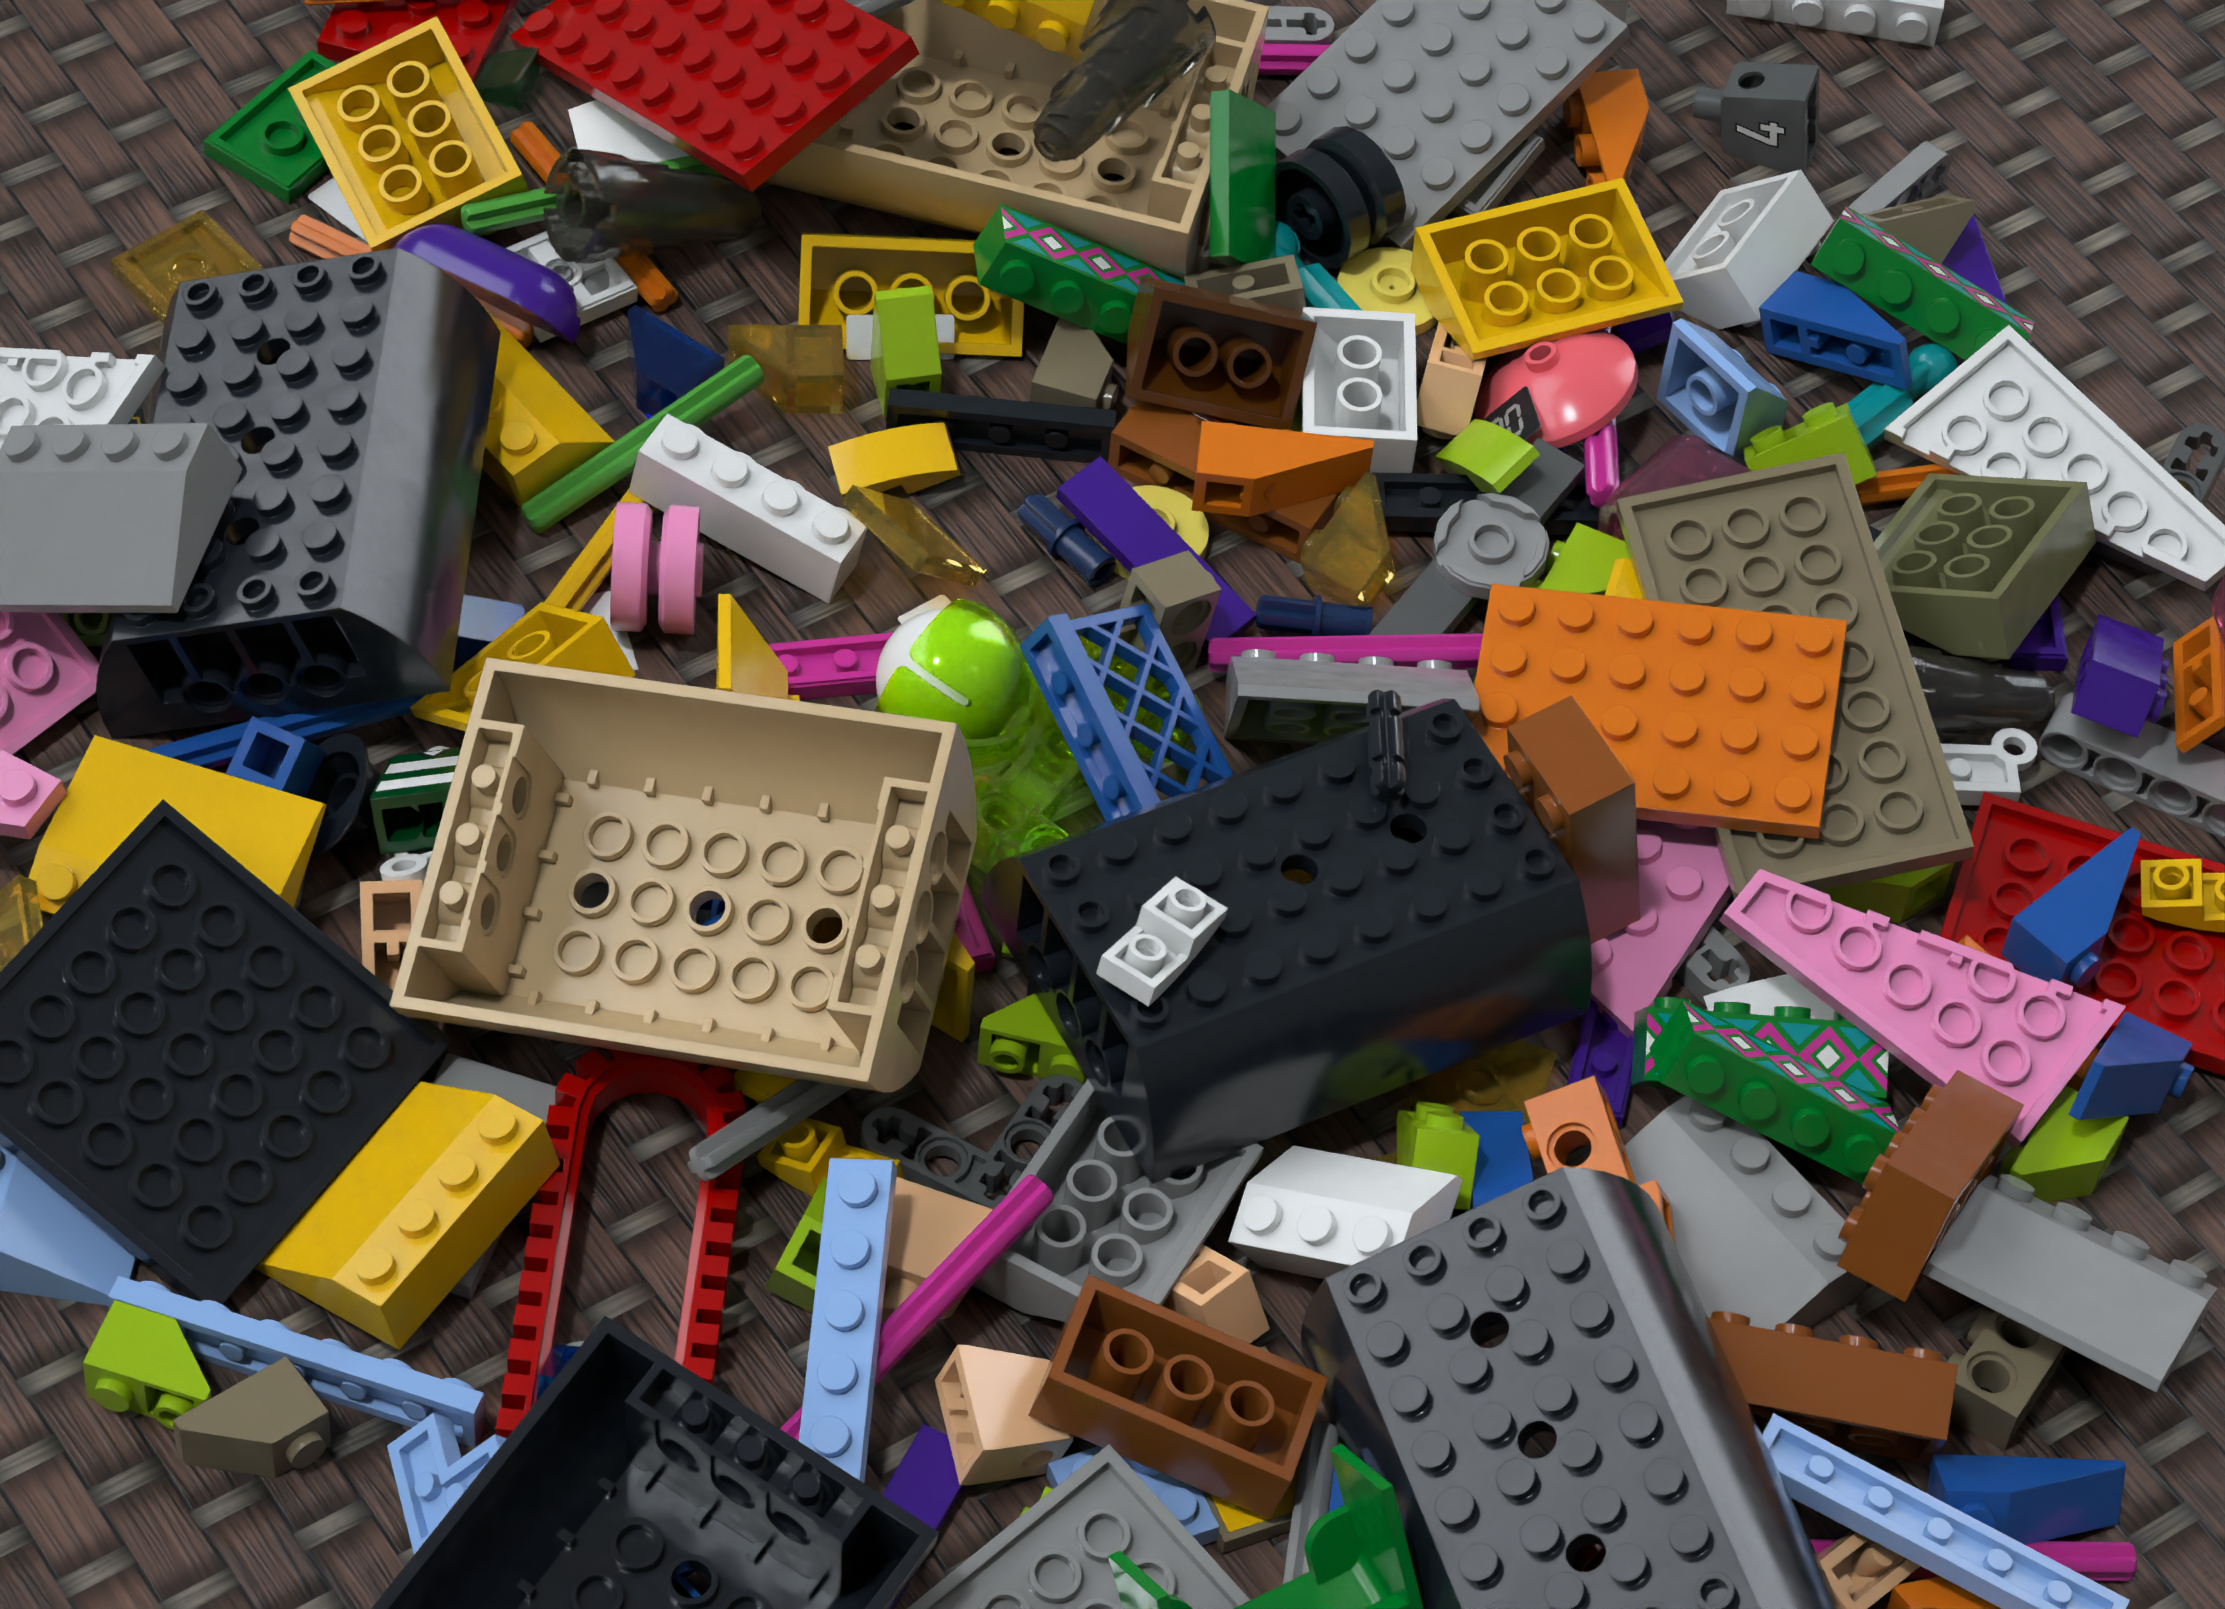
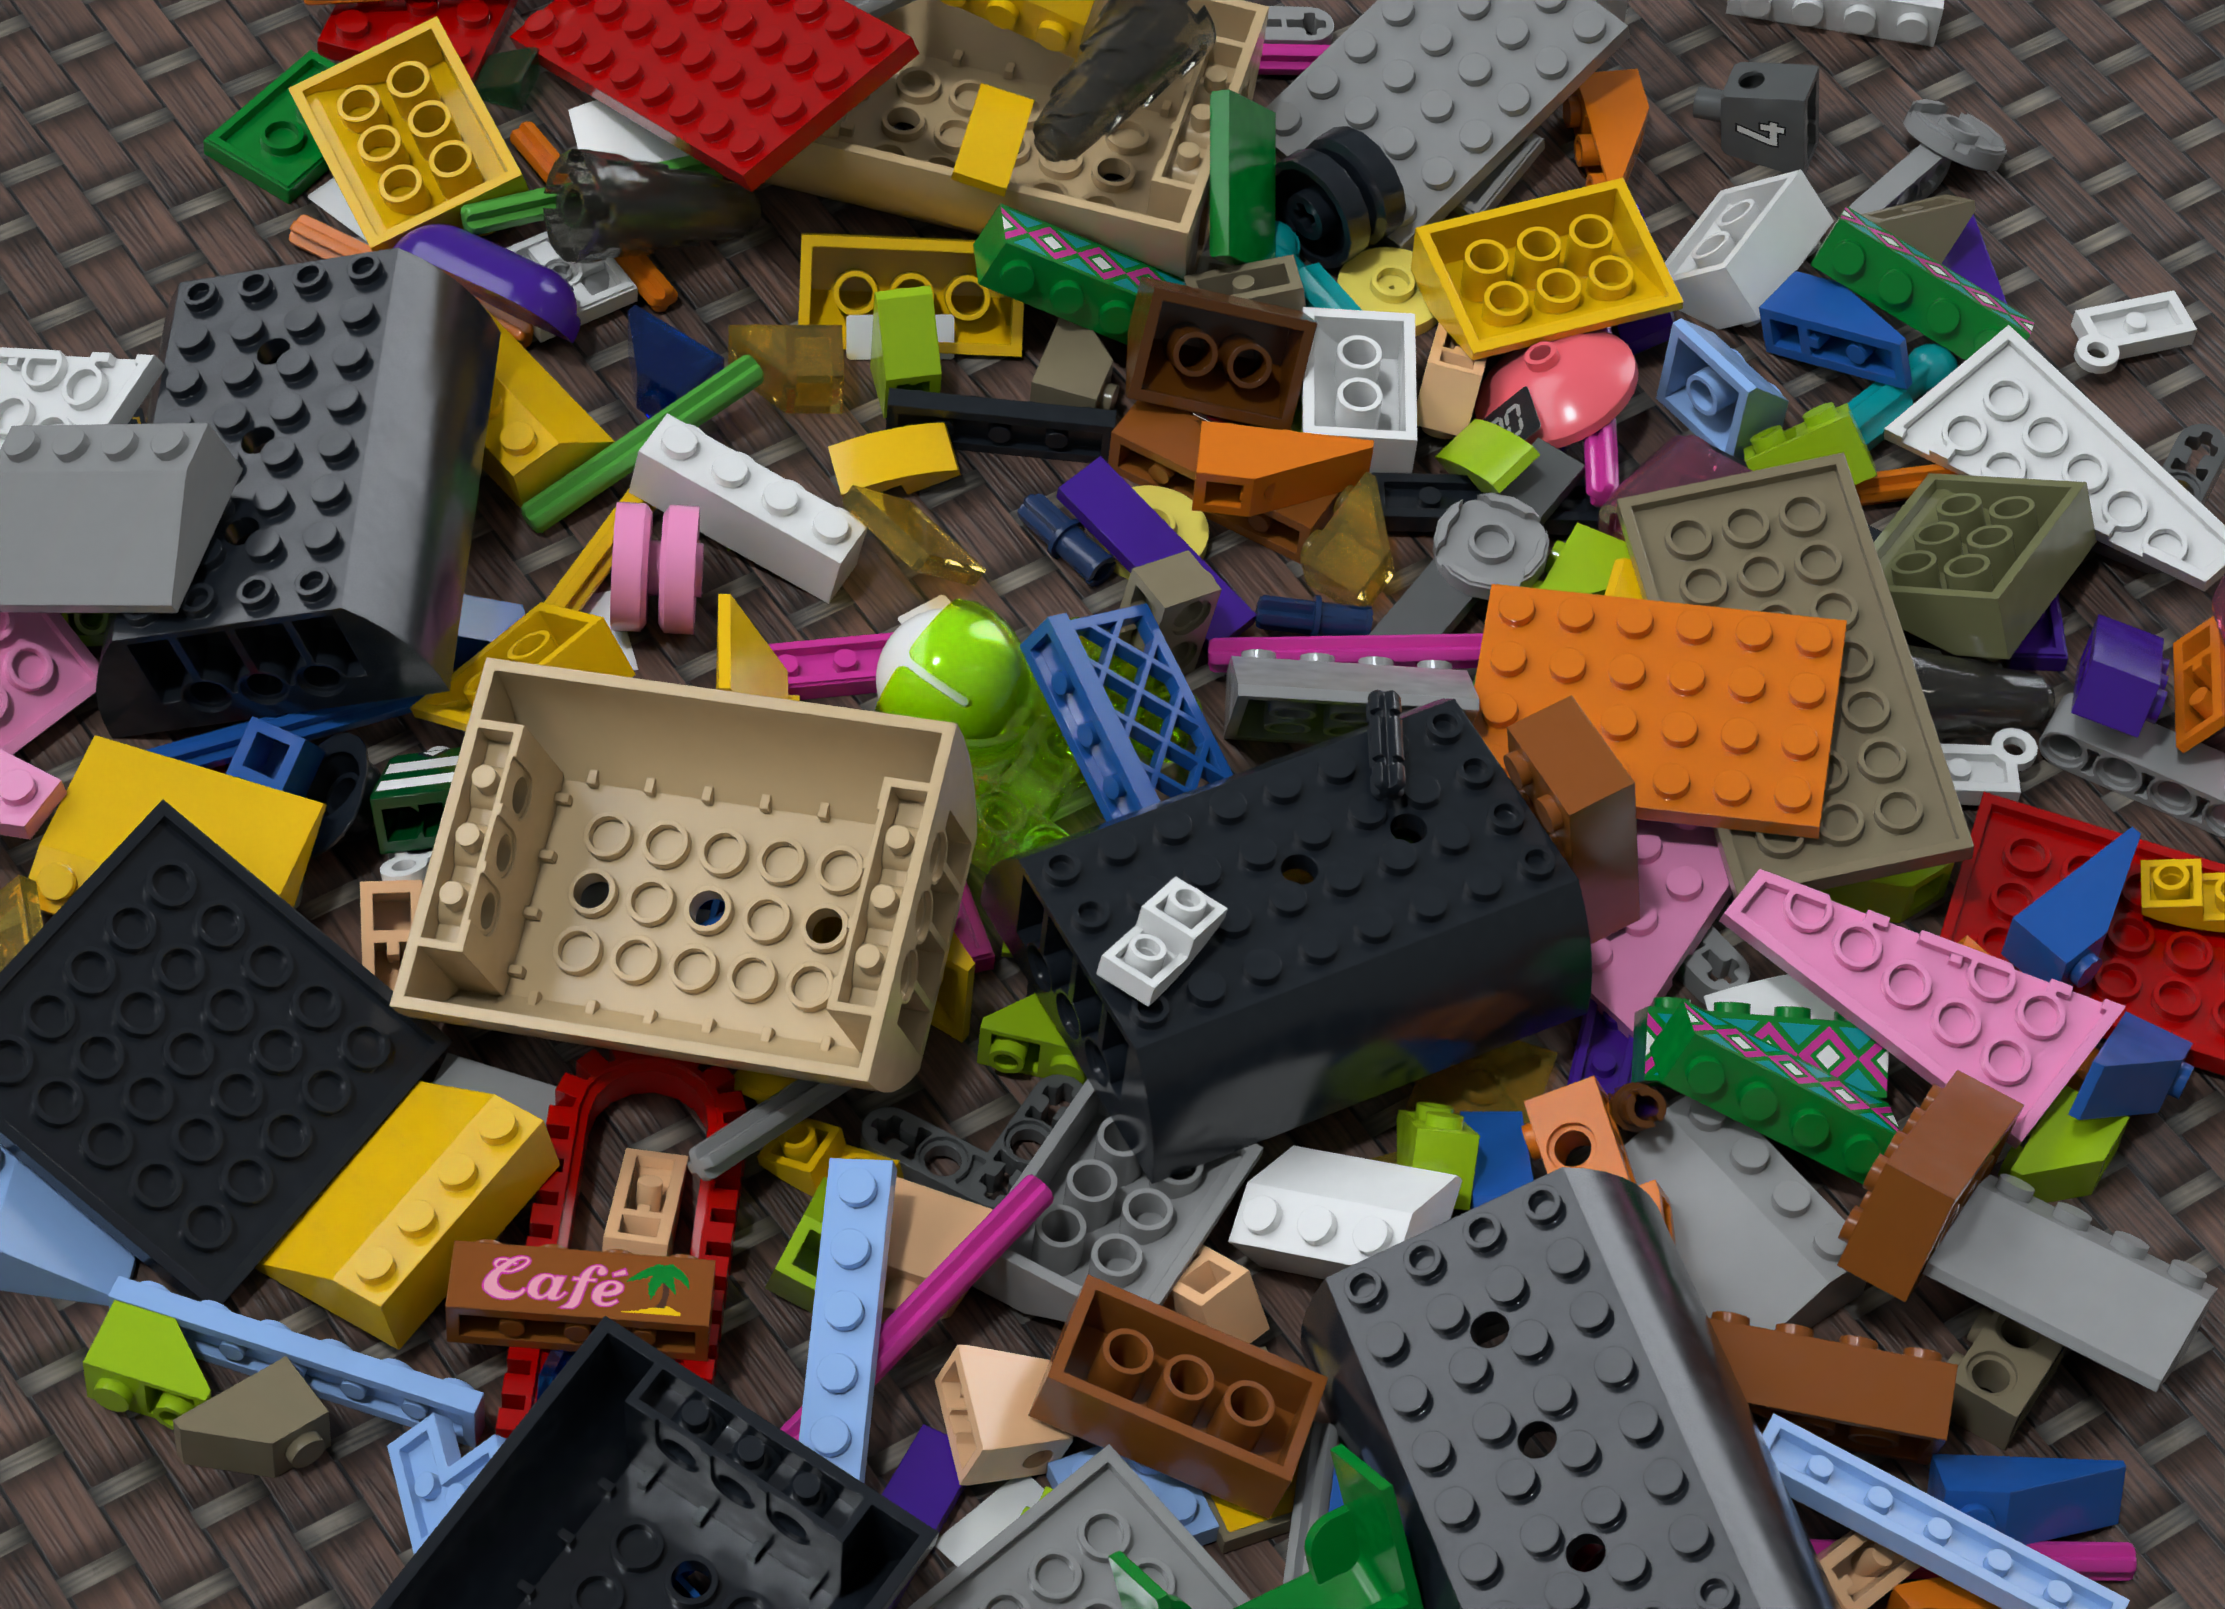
clear yellow tile [110,210,264,324] -> none
none -> dark orange brick [445,1239,716,1361]
none -> light nougat slope [602,1148,688,1257]
none -> white sticker [935,1476,1044,1567]
none -> yellow slope [950,83,1035,197]
none -> reddish brown pin [1607,1082,1666,1132]
none -> light grey tile [1903,99,2007,171]
none -> white hinge [2071,290,2197,374]

